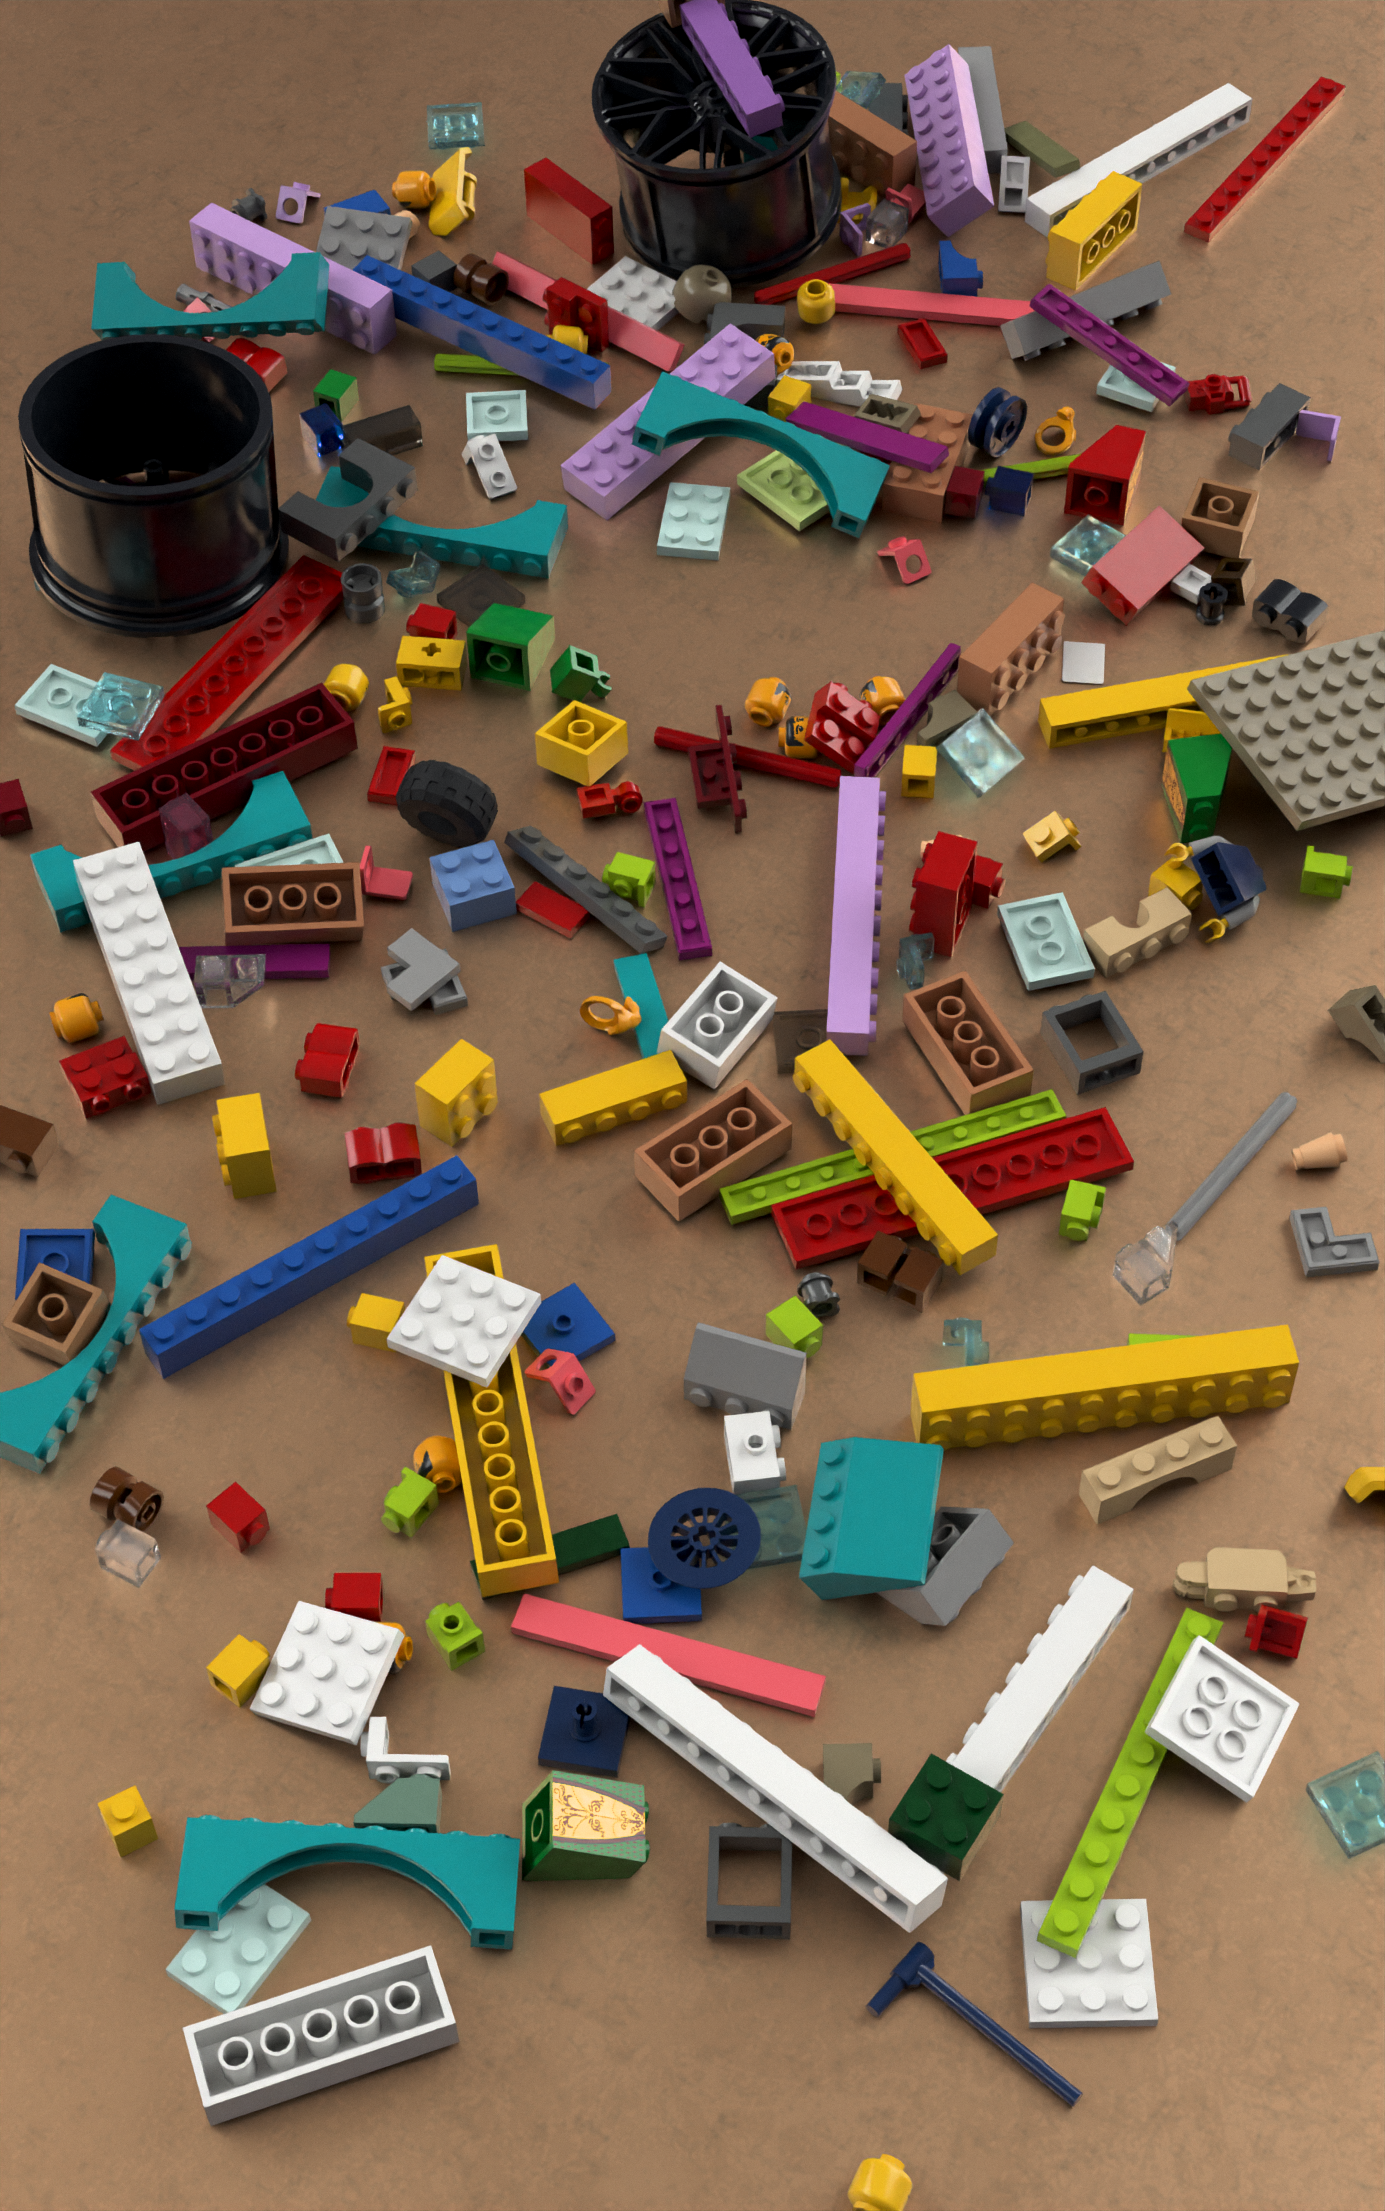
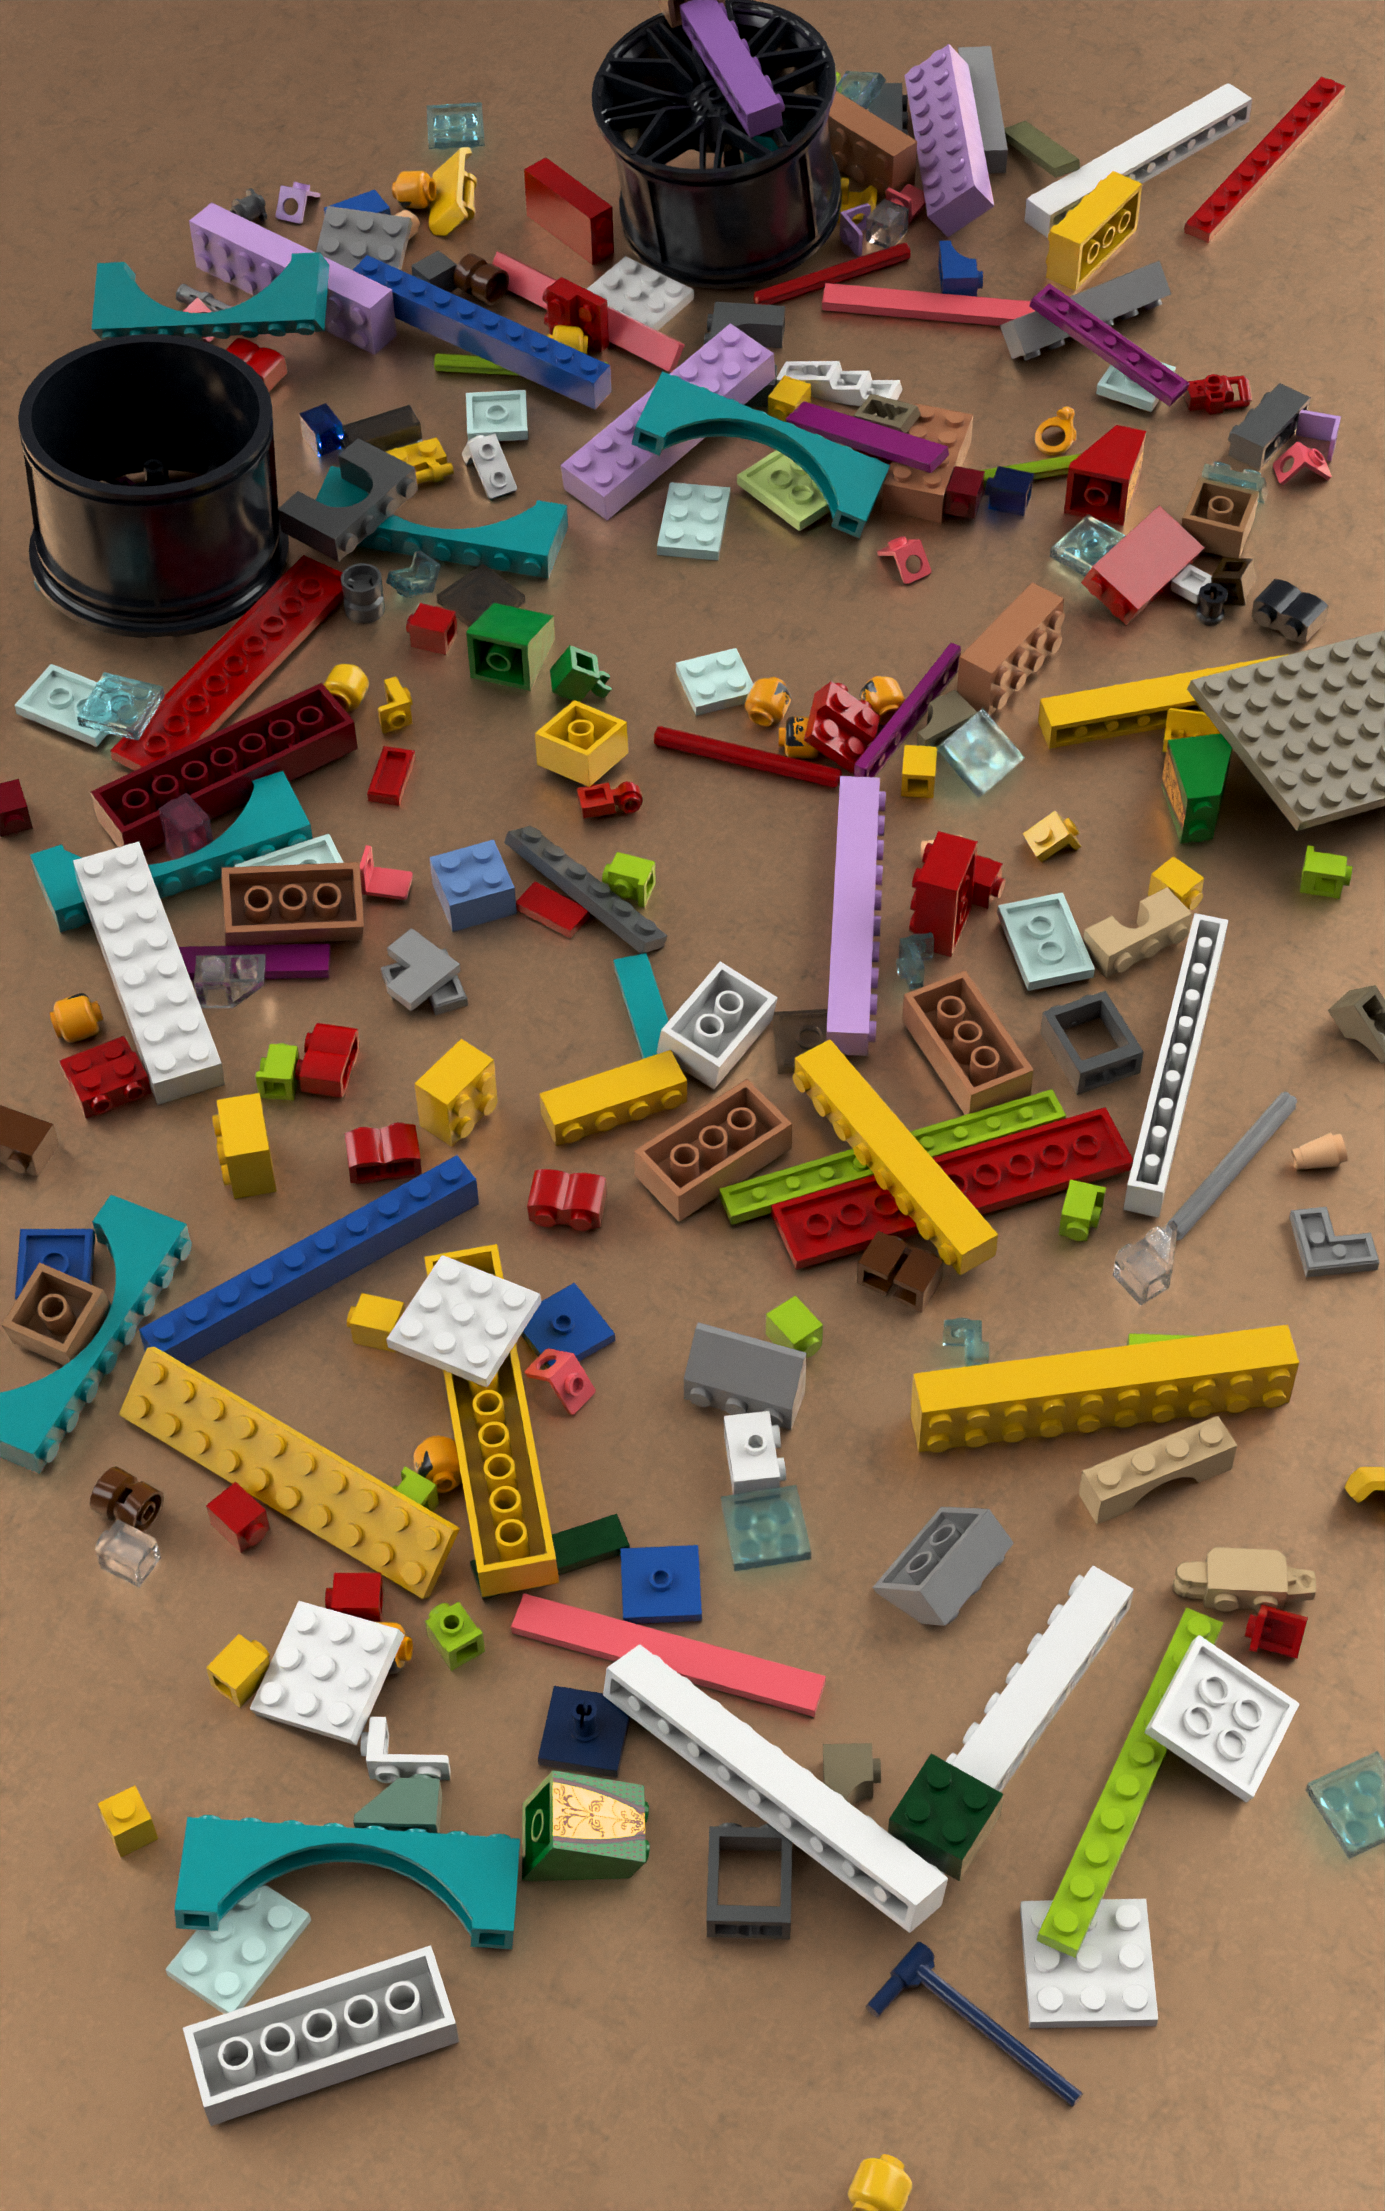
green brick [313,369,359,422] -> none
black tyre [395,760,498,848] -> none
yellow brick [396,636,468,691] -> none
light orange piece [580,996,642,1036] -> none
magenta tile [643,798,712,961] -> none
dark blue piece [648,1488,761,1589] -> none
dark tan cylinder [672,264,732,324] -> none
dark red bracket [688,705,747,833] -> none
light orange head [755,334,794,375] -> none
yellow head [797,279,835,324] -> none
dark grey brick [797,1272,840,1318] -> none
teal slope [799,1437,944,1600] -> none
red tile [897,318,948,370] -> none
dark blue wheel [968,387,1028,458] -> none
white slope [998,156,1030,213] -> none
white sticker [1062,641,1105,684] -> none
dark blue torso [1164,836,1267,943] -> none
none -> yellow plate [118,1347,460,1599]
none -> lime brick [255,1043,300,1100]
none -> yellow plate [385,437,454,486]
none -> red brick [527,1169,607,1231]
none -> light aqua plate [676,648,753,716]
none -> white brick [1123,913,1229,1217]
none -> clear light blue plate [1201,462,1268,504]
none -> coral bracket [1273,441,1332,485]

